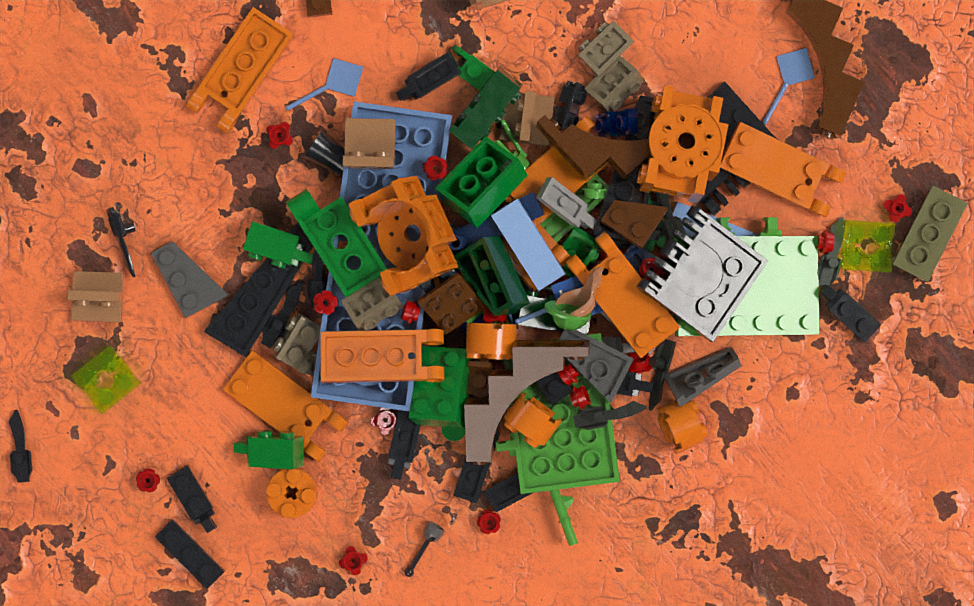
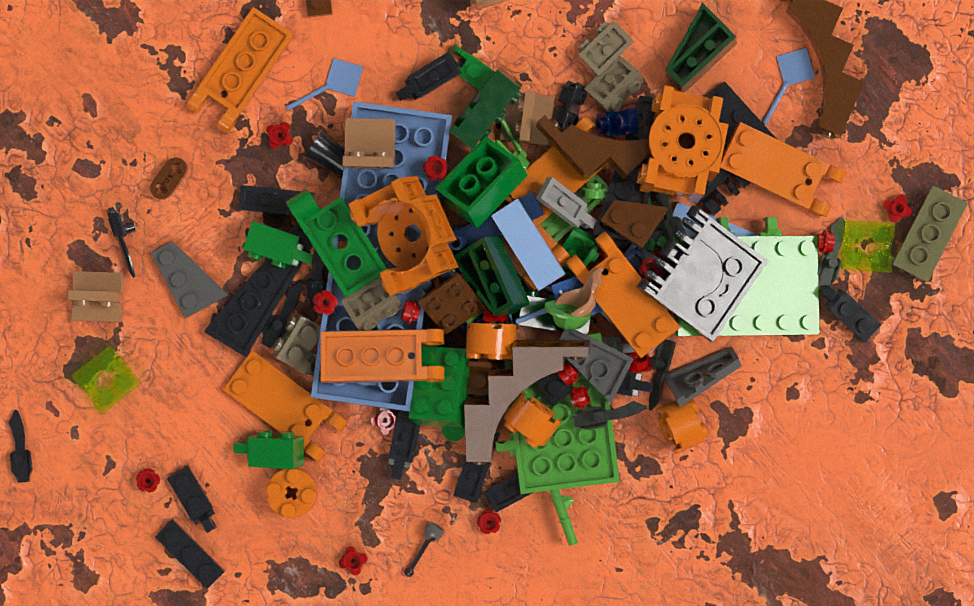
none -> reddish brown beam [150,157,188,200]
none -> black plate [238,185,315,216]
none -> dark green wedge [665,2,737,93]

